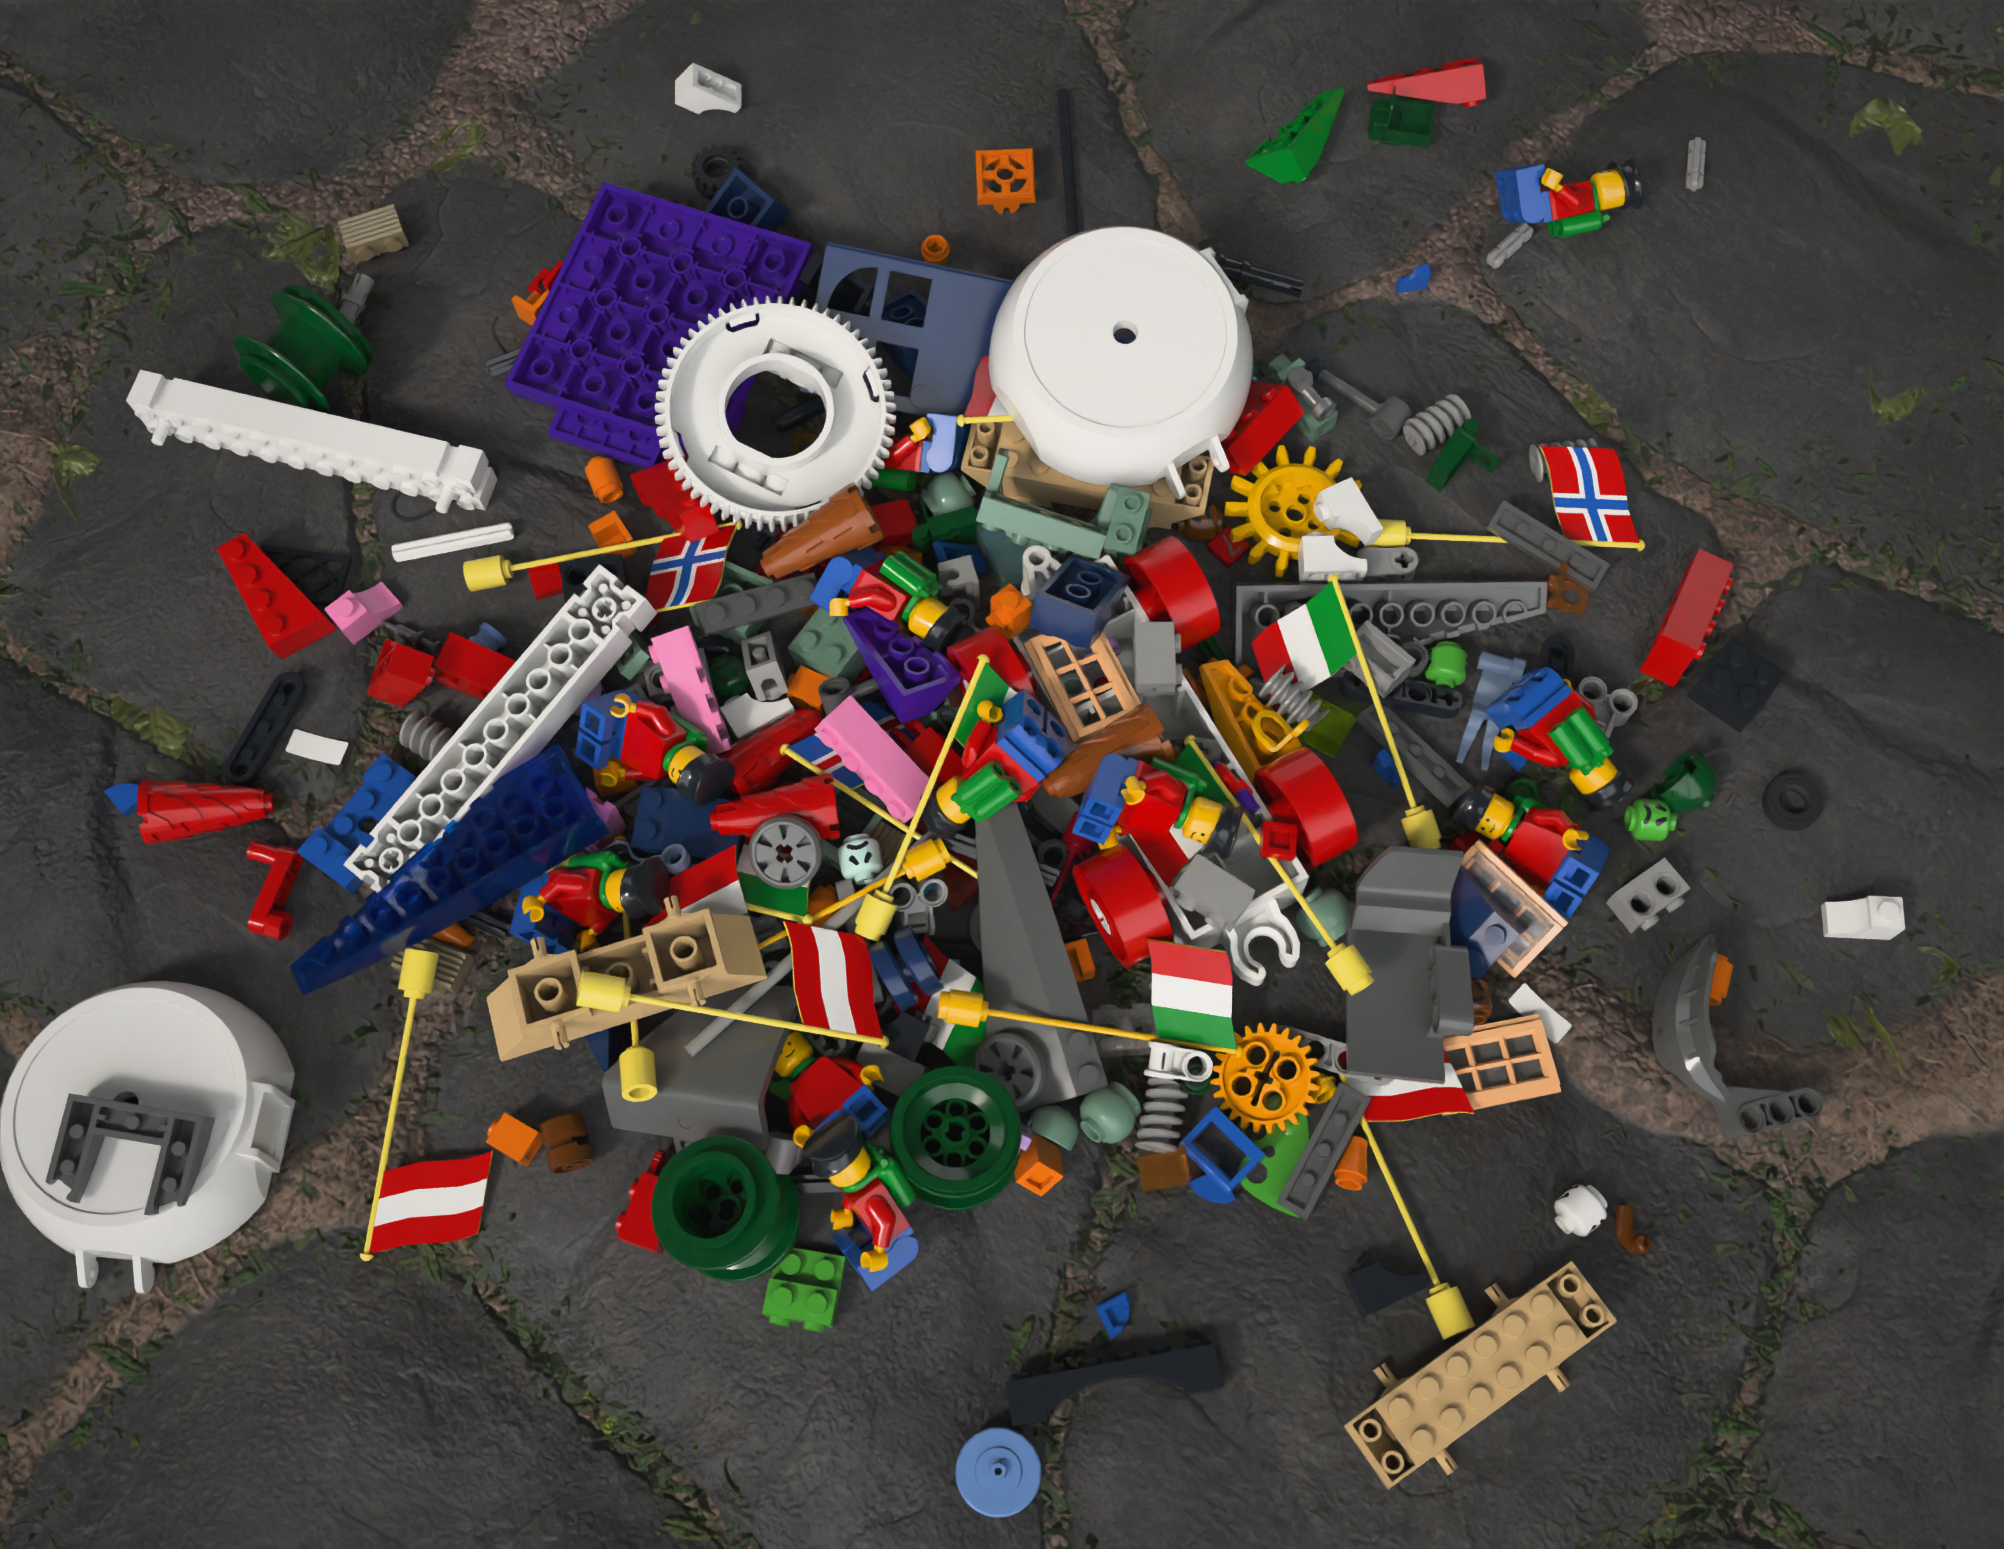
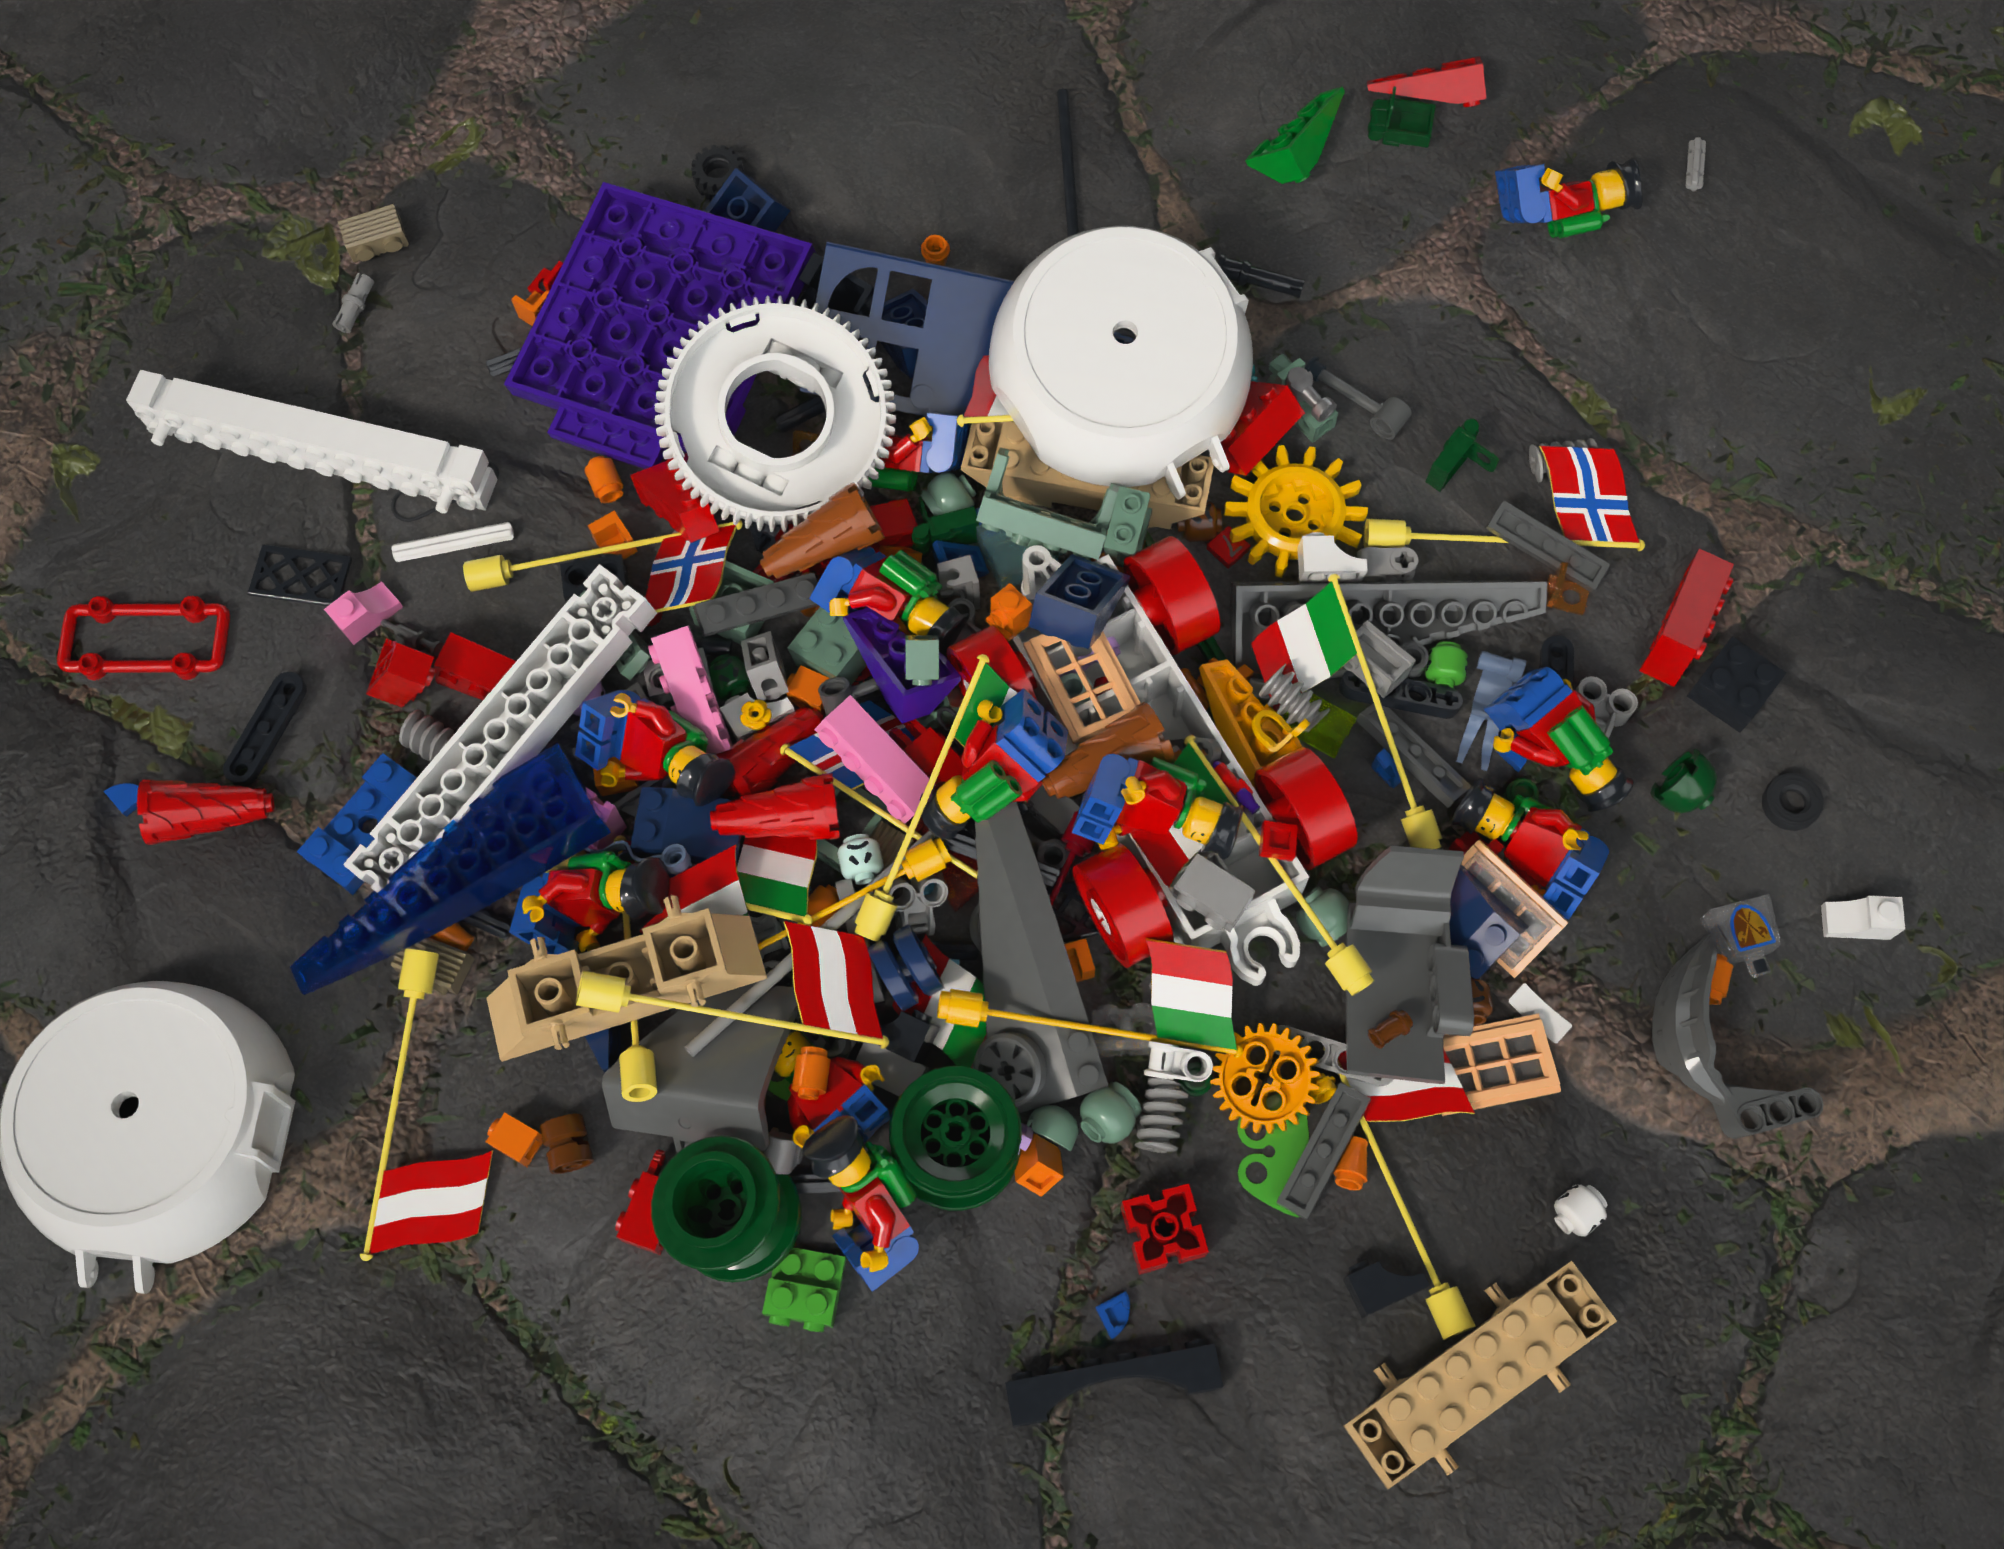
dark grey wedge [45,1093,215,1216] -> none
red wedge [217,533,337,660] -> none
dark green wheel [234,284,374,414] -> none
red beam [247,840,303,941] -> none
white sticker [286,729,348,765] -> none
medium blue wheel [468,622,507,652] -> none
red tile [527,563,563,601] -> none
white arch [675,63,741,114] -> none
wheel [749,814,824,889] -> none
medium blue wheel [955,1427,1041,1518] -> none
orange piece [975,148,1035,214] -> none
light grey brick [1133,622,1182,696] -> none
clear orange bracket [1137,1145,1190,1192] -> none
blue tile [1178,1106,1267,1194] -> none
blue tile [1189,1174,1235,1204] -> none
white arch [1313,477,1383,546] -> none
blue tile [1395,264,1431,293] -> none
light grey piece [1403,394,1471,456] -> none
light grey axle [1486,223,1534,269] -> none
light grey brick [1606,857,1691,933] -> none
reddish brown arm [1614,1205,1651,1255] -> none
bright green head [1624,798,1676,842] -> none
none -> red bar [57,596,230,680]
none -> yellow plate [740,700,772,730]
none -> orange brick [792,1046,830,1100]
none -> sand green arch [905,635,939,686]
none -> red brick [1120,1183,1209,1275]
none -> reddish brown pin [1368,1010,1413,1049]
none -> torso [1700,894,1781,978]

